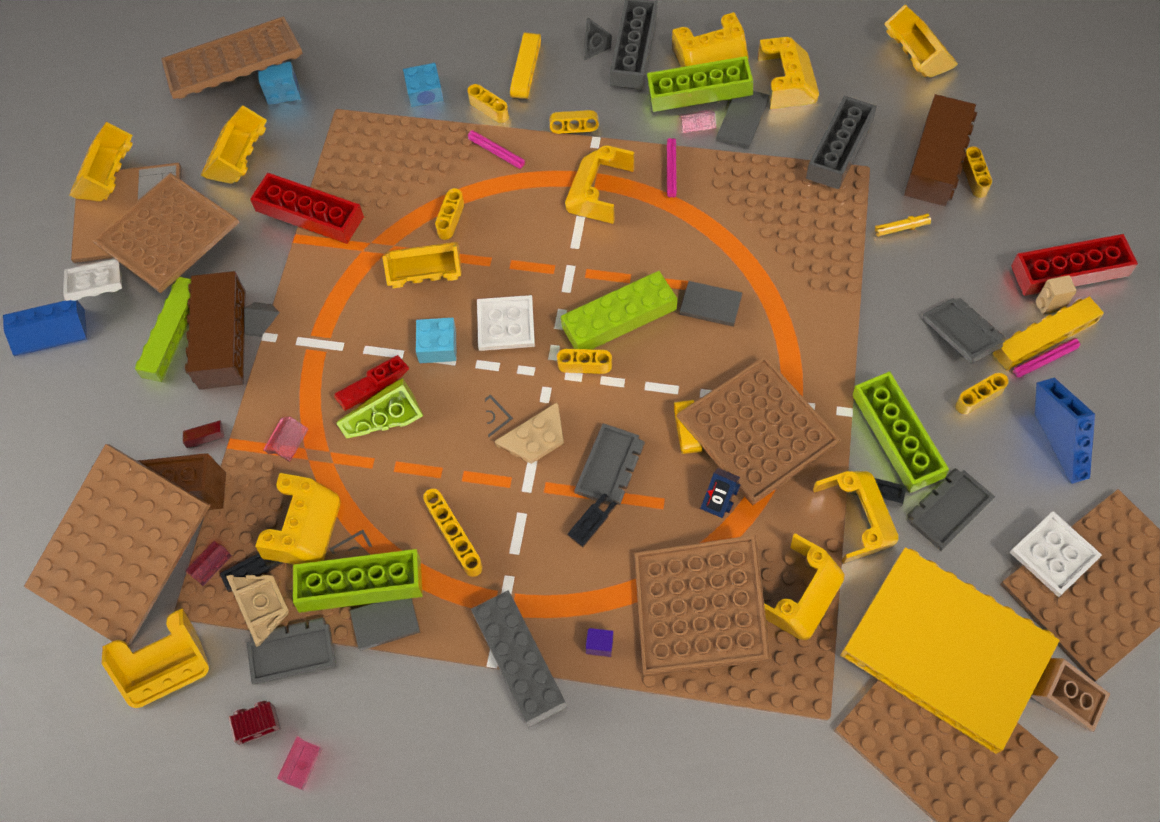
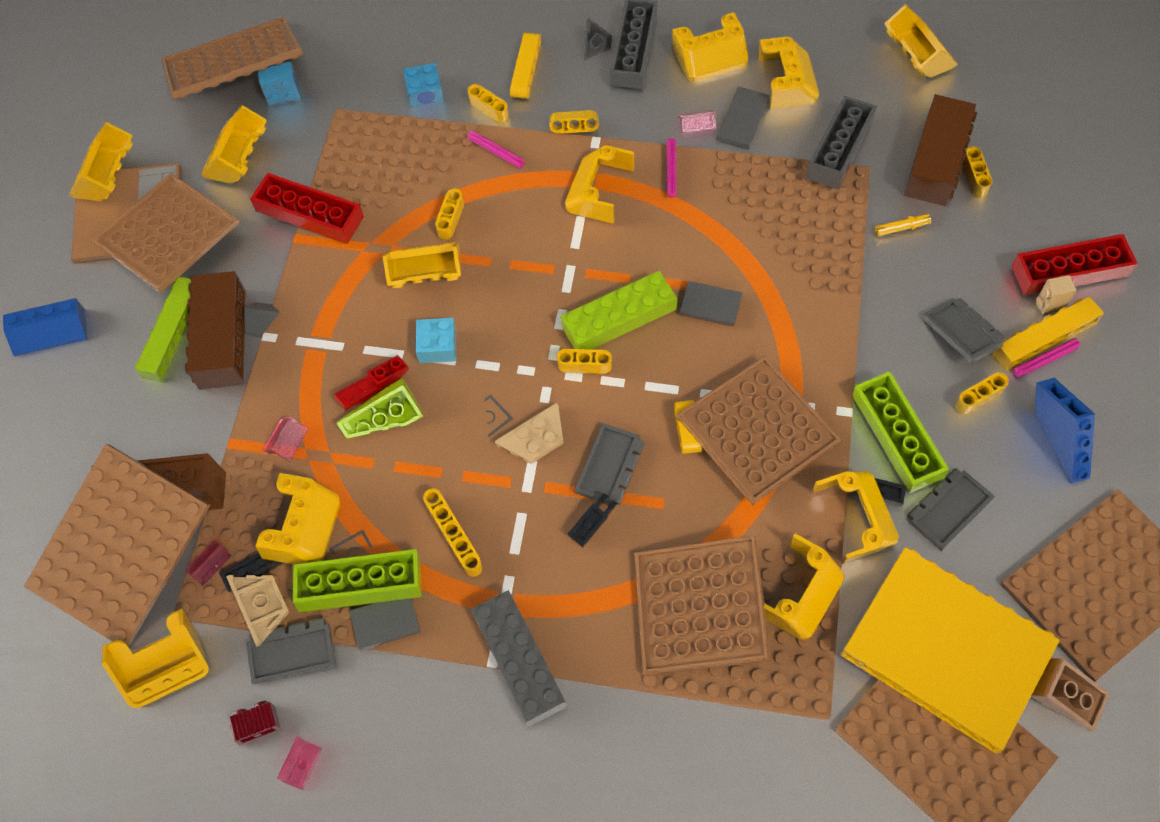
white plate [63,259,122,301] -> none
dark red slope [182,420,224,448] -> none
white plate [477,295,535,351] -> none
dark purple panel [586,628,614,657] -> none
lime brick [647,56,753,112] -> none
dark blue brick [700,468,741,518] -> none
white plate [1010,511,1102,597] -> none

